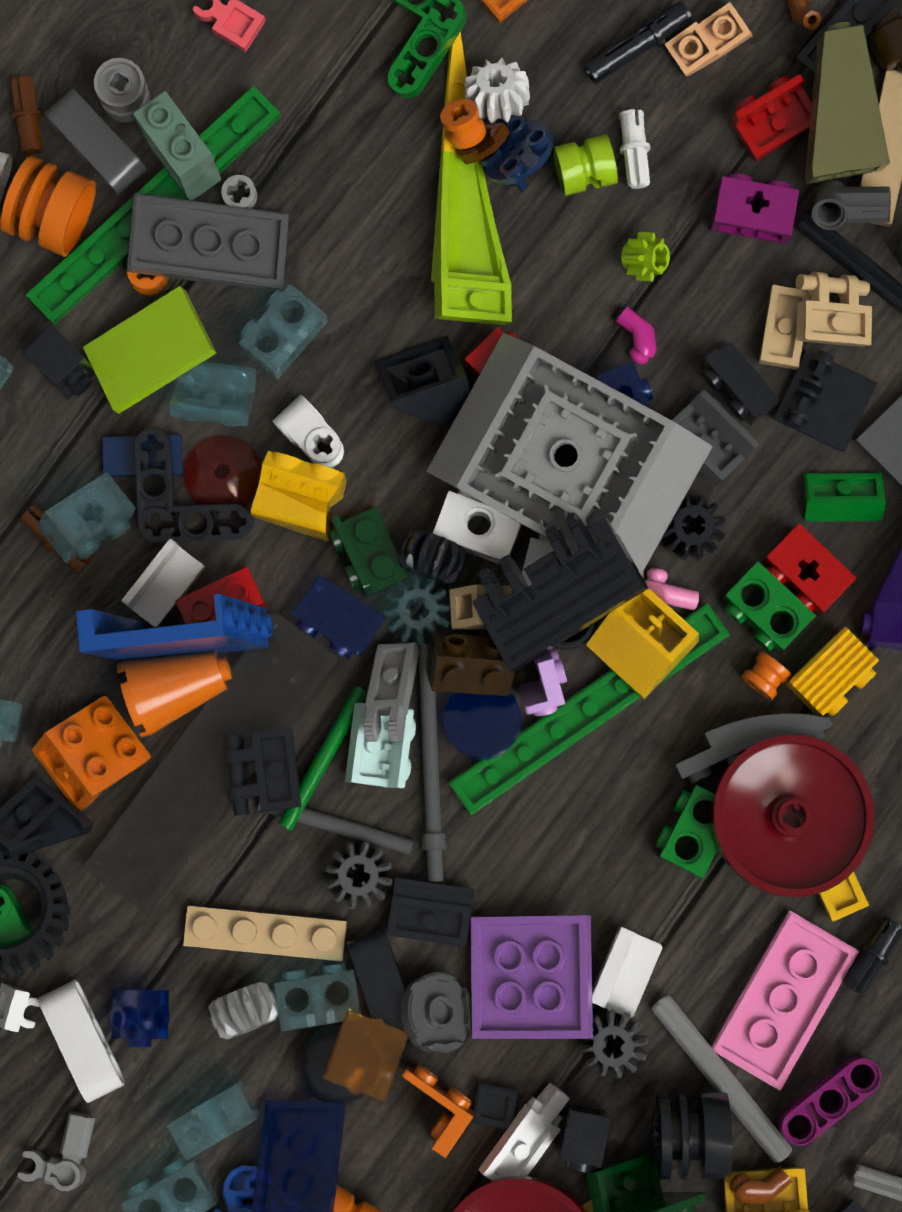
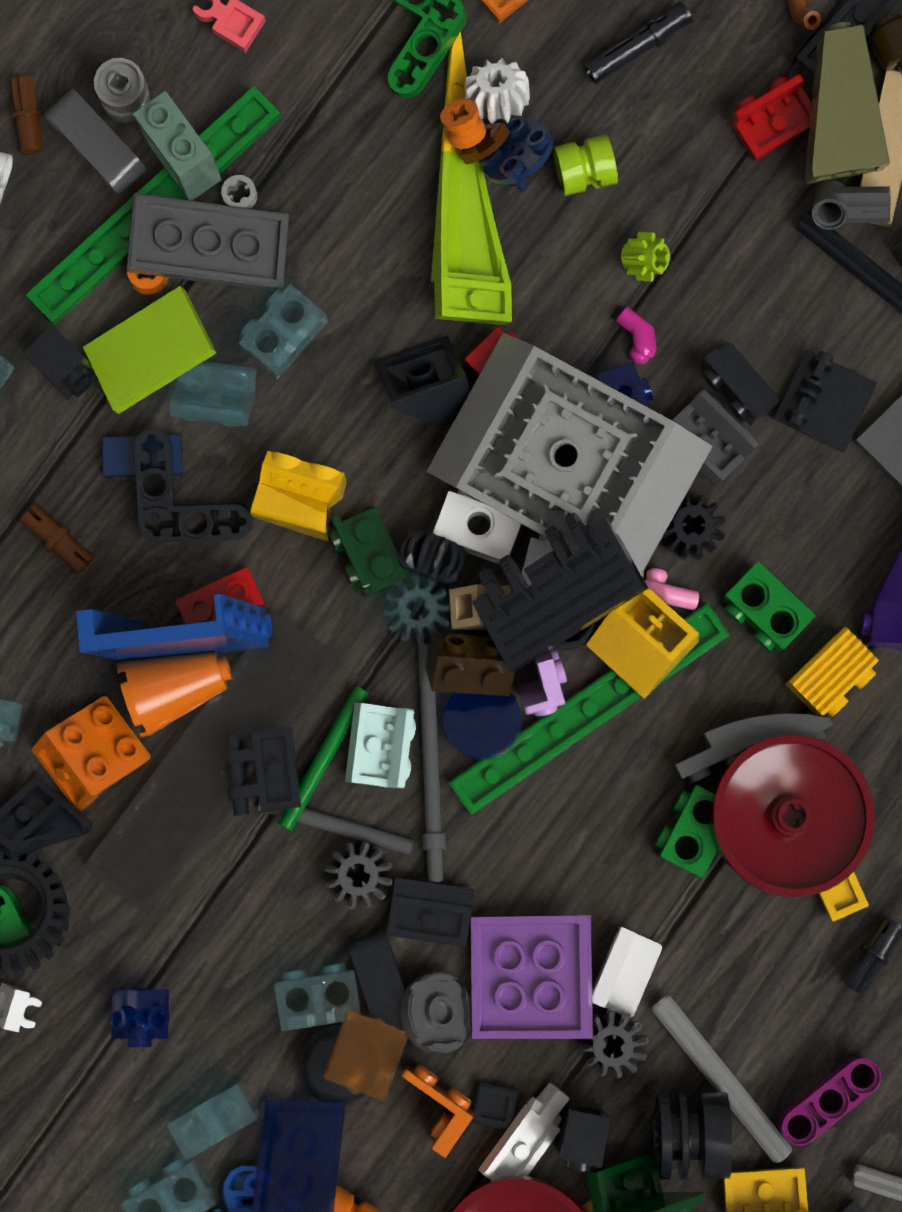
orange wheel [0,155,96,257] -> none
light grey bar [17,1112,96,1191] -> none
clear light blue brick [38,472,136,564] -> none
white beam [38,980,125,1103] -> none
white panel [122,538,206,628] -> none
tan plate [183,906,347,961] -> none
clear red dish [184,436,262,513] -> none
light grey gear [208,982,279,1039] -> none
white piece [272,394,344,468] -> none
clear blue bracket [291,575,386,659] -> none
light grey hinge [364,643,420,742] -> none
white axle [619,109,651,189] -> none
light nougat slope [665,2,753,77] -> none
magenta brick [711,173,799,245] -> none
bright pink tile [711,910,859,1091] -> none
dark orange arm [730,1166,793,1205] -> none
orange wheel [741,651,792,701] -> none
tan plate [758,285,811,370] -> none
red brick [762,523,857,616] -> none
tan plate [796,271,872,347] -> none
green slope [803,473,886,522] -> none

